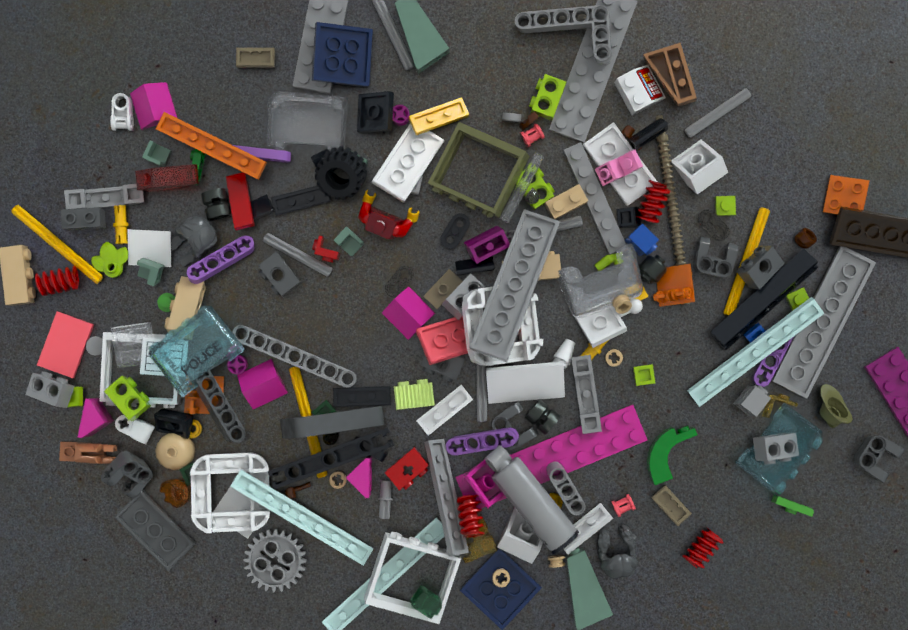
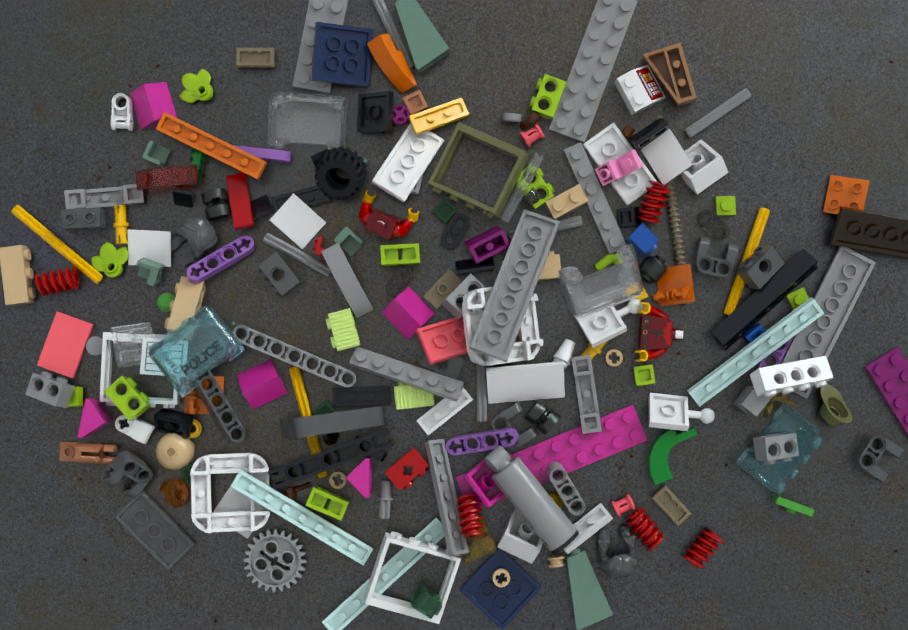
magenta wheel [227,355,248,374] -> none
light grey beam [515,5,612,65] -> none
tan bush [612,295,632,314] -> none
reddish brown tile [795,228,817,249] -> none
none -> black slope [172,188,196,208]
none -> lime plate [179,69,213,103]
none -> white sticker [270,193,326,249]
none -> lime brick [305,485,351,520]
none -> light grey slope [321,243,374,318]
none -> yellowish green brick [326,308,361,351]
none -> light grey plate [349,346,464,402]
none -> orange slope [367,34,417,93]
none -> lime brick [380,243,421,266]
none -> nougat plate [403,90,428,115]
none -> dark green plate [432,197,459,224]
none -> red piece [624,508,664,552]
none -> torso [635,302,683,362]
none -> white sticker [641,129,693,185]
none -> white plate [648,393,715,431]
none -> white brick [750,356,833,398]

